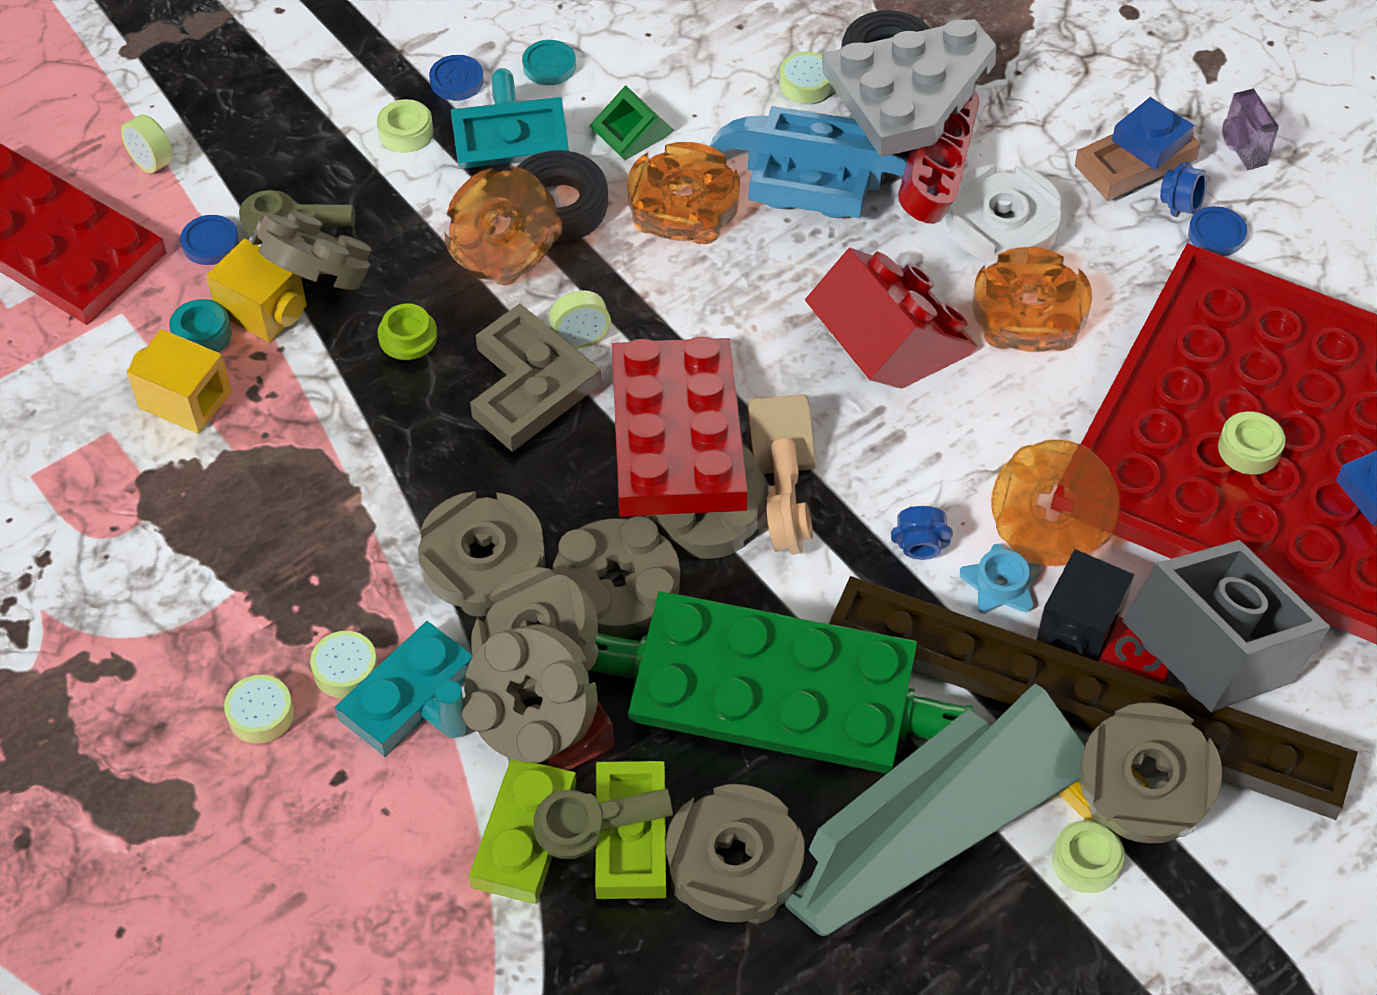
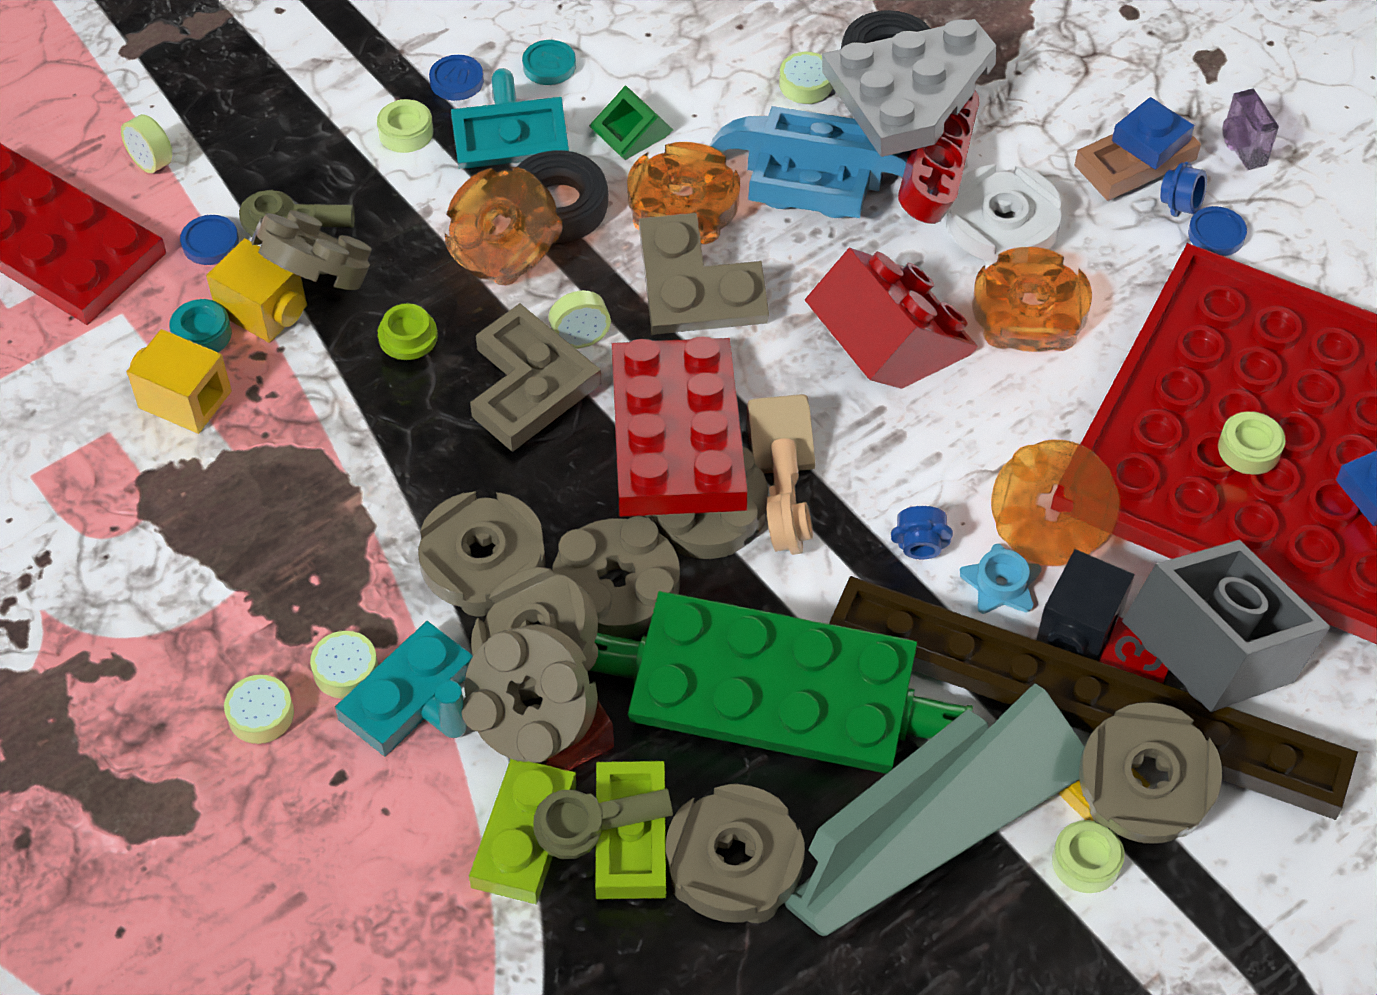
none -> dark tan plate [639,213,769,335]

